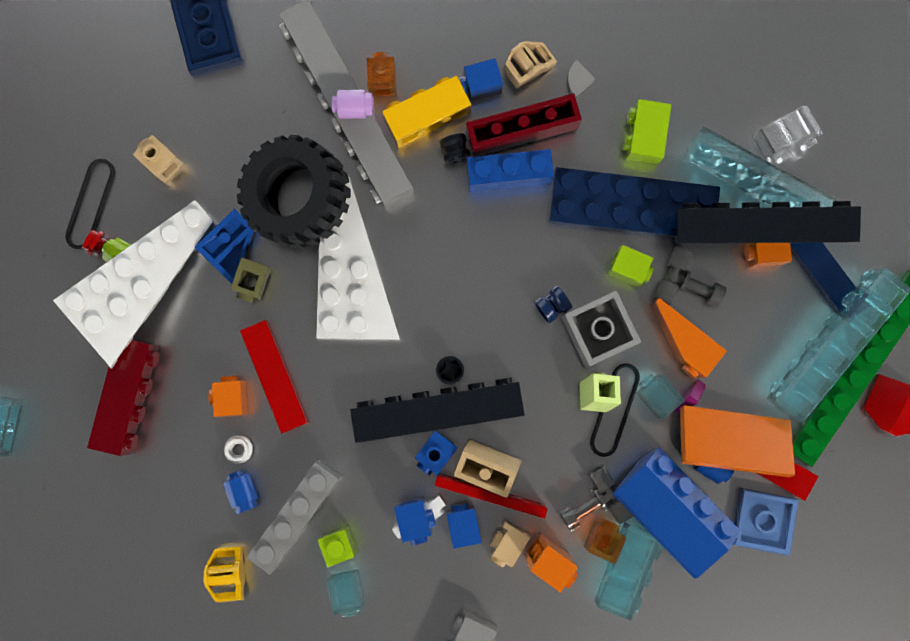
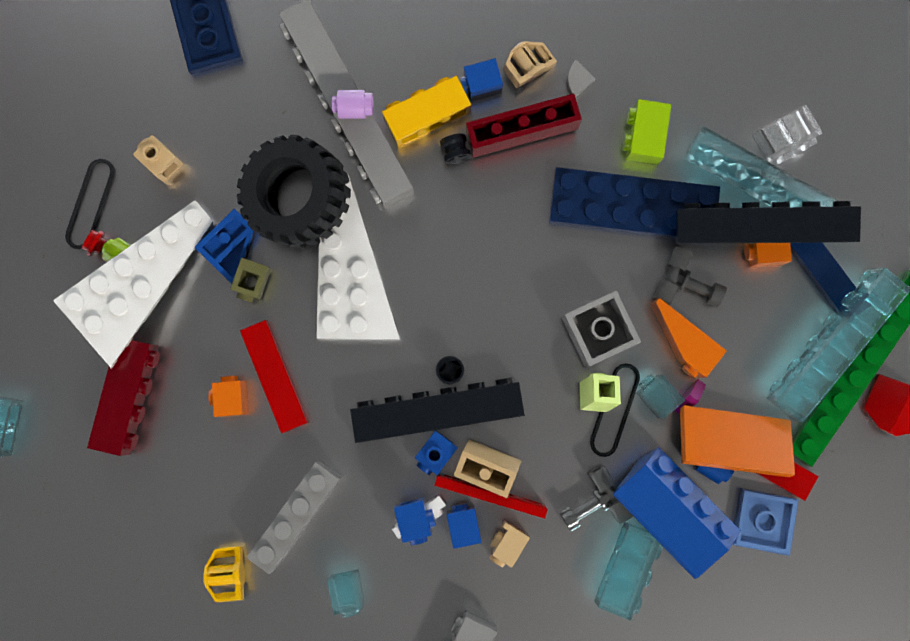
blue brick [222,470,259,514] -> none
white plate [224,435,253,464] -> none
lime brick [317,525,358,568] -> none
clear orange brick [367,52,397,97] -> none
blue brick [467,149,554,192] -> none
orange brick [524,532,578,593] -> none
dark blue wheel [534,286,573,324] -> none
clear orange brick [584,519,627,564] -> none
lime brick [607,245,654,287] -> none

